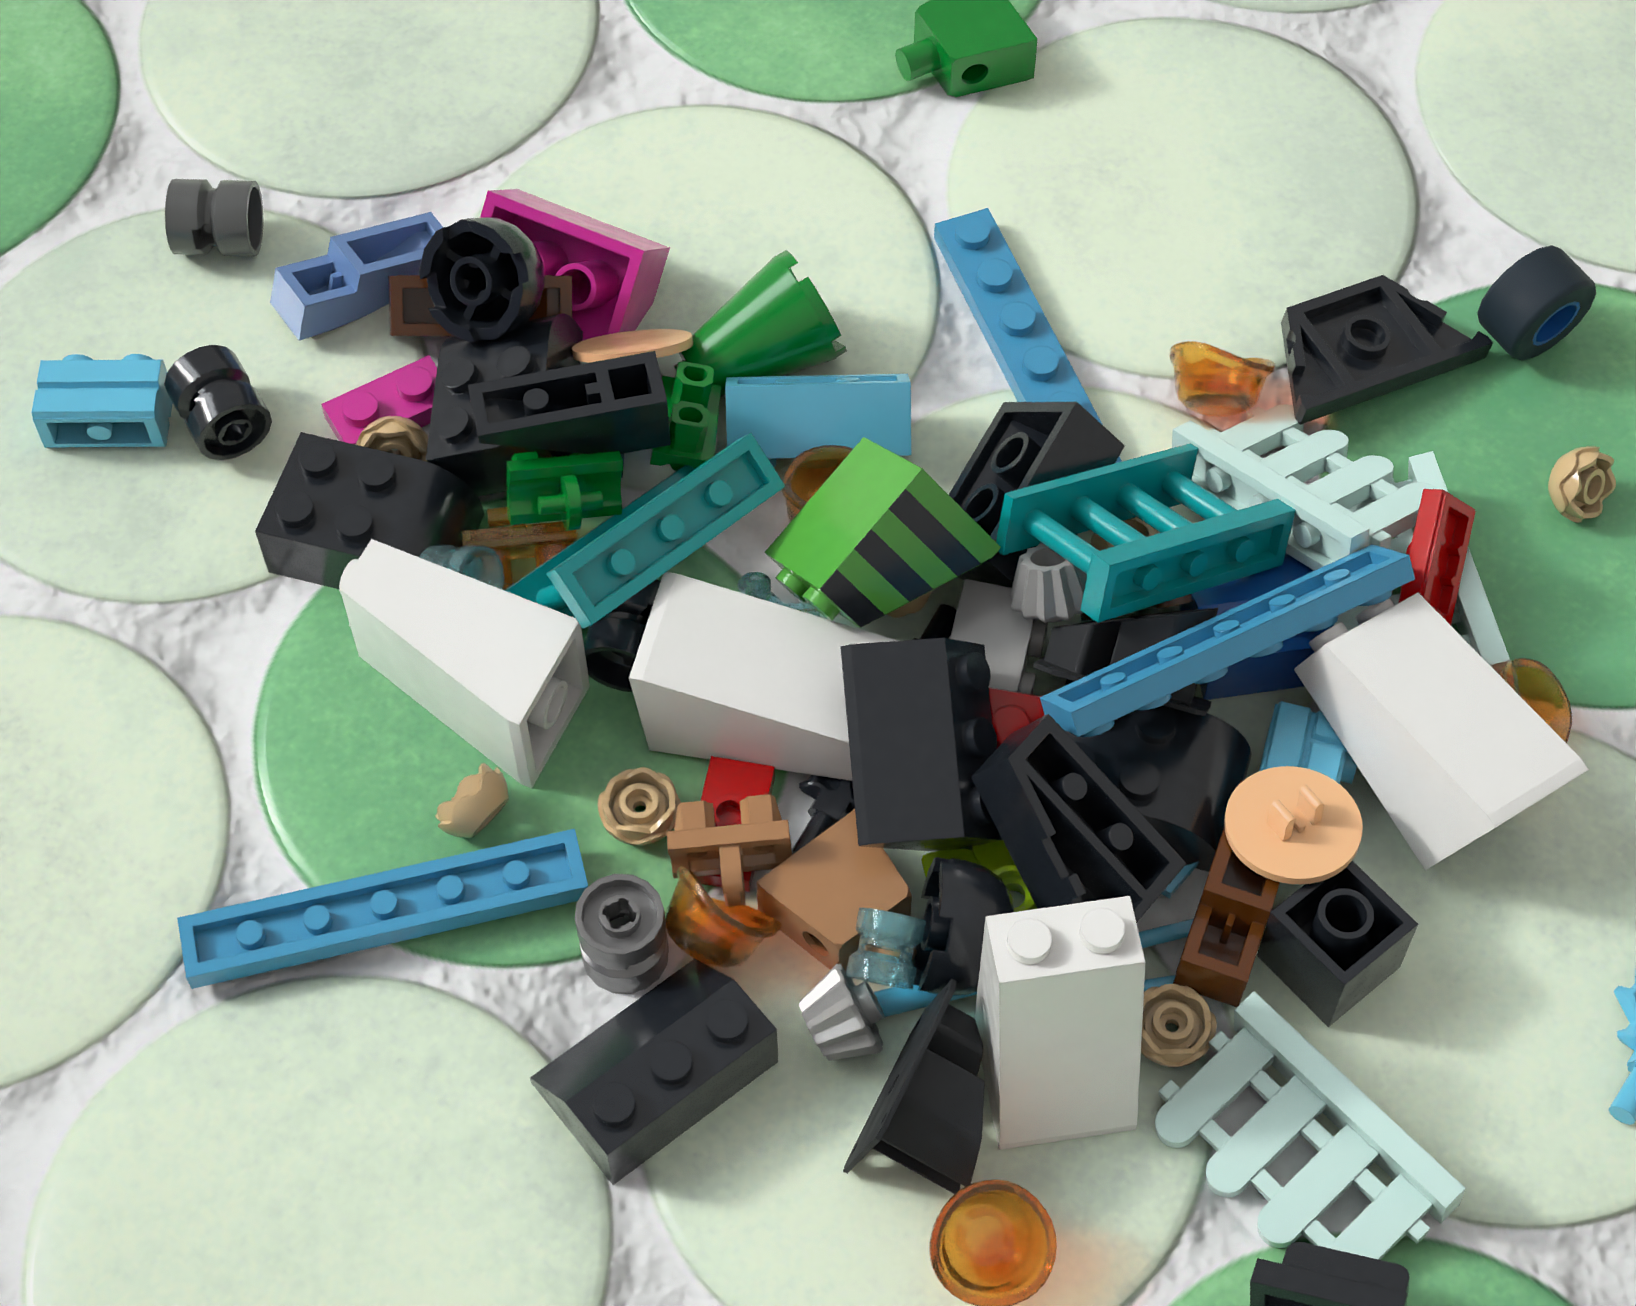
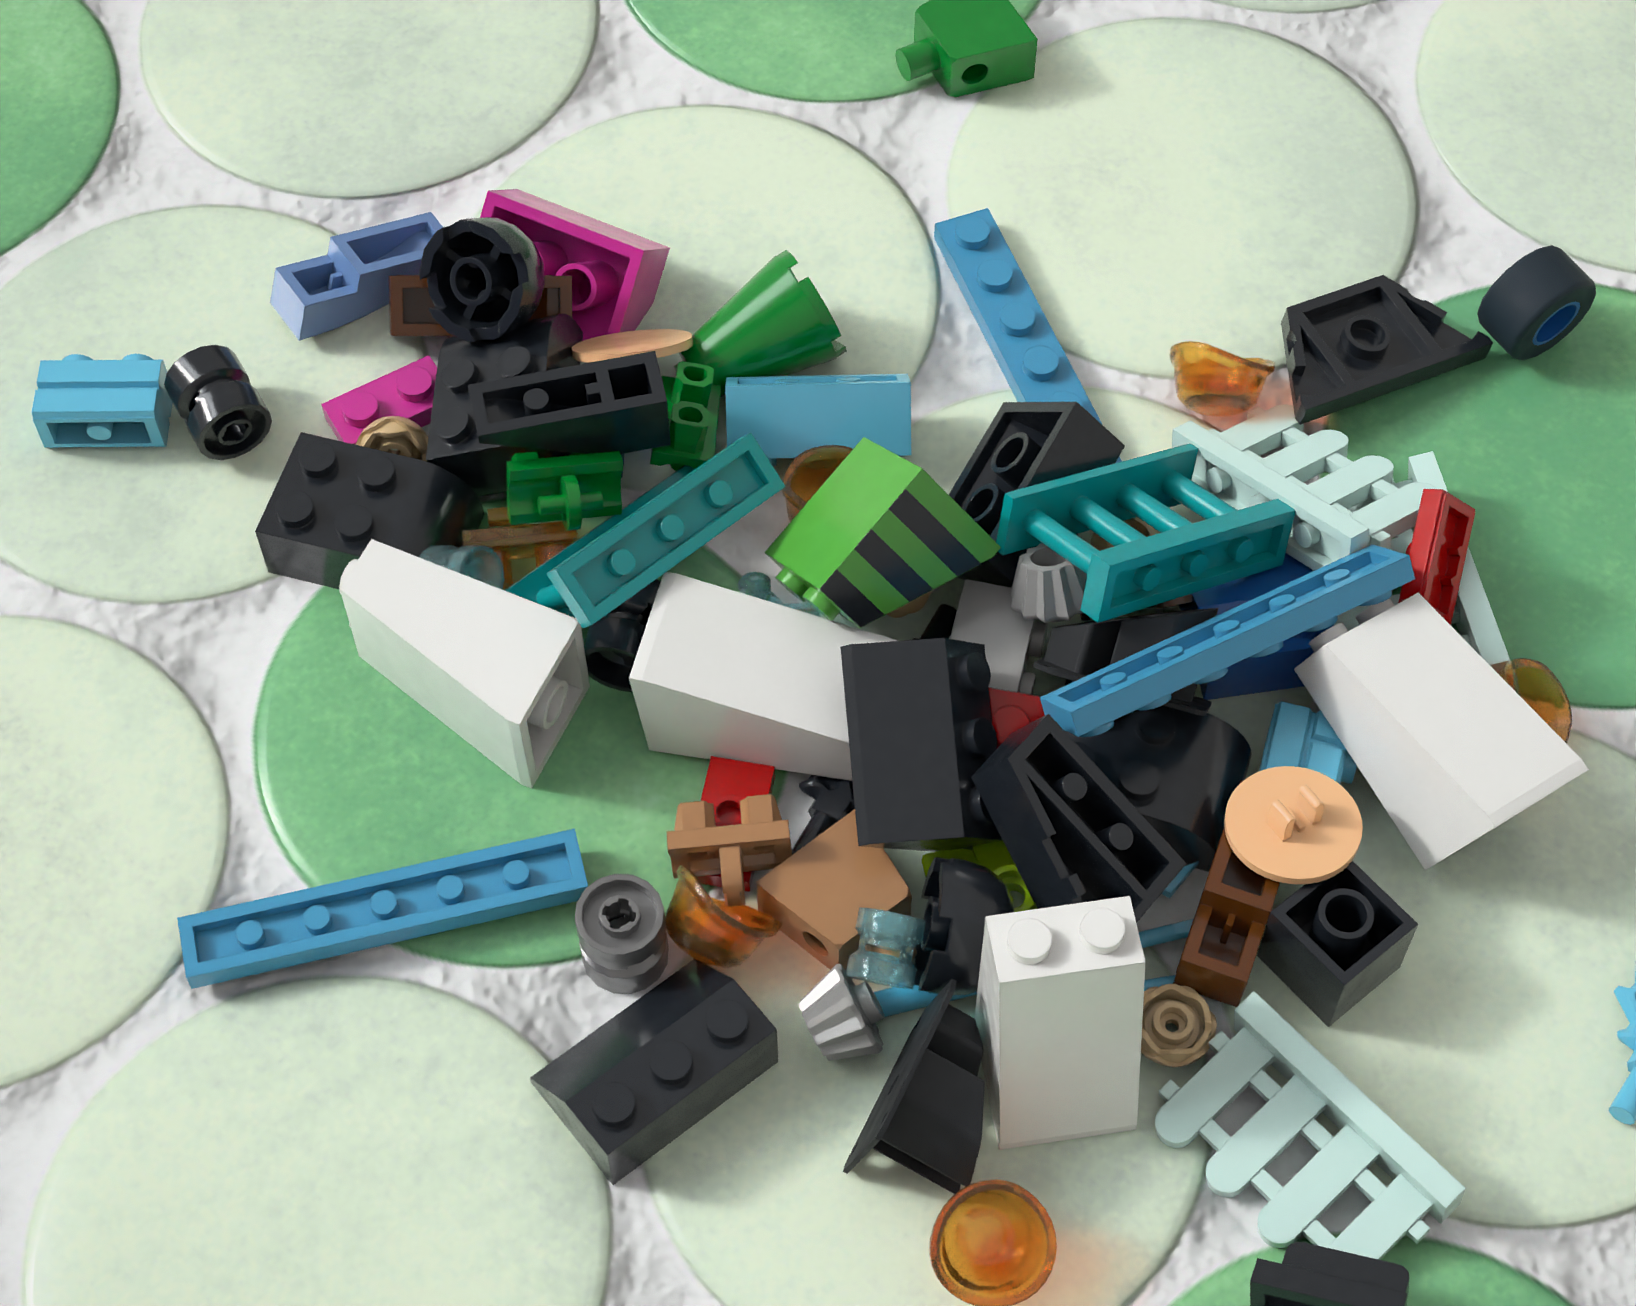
dark grey wheel [165,179,264,256] -> none
tan plate [435,763,509,838] -> none
tan plate [598,767,681,846] -> none
tan plate [1548,446,1616,523] -> none

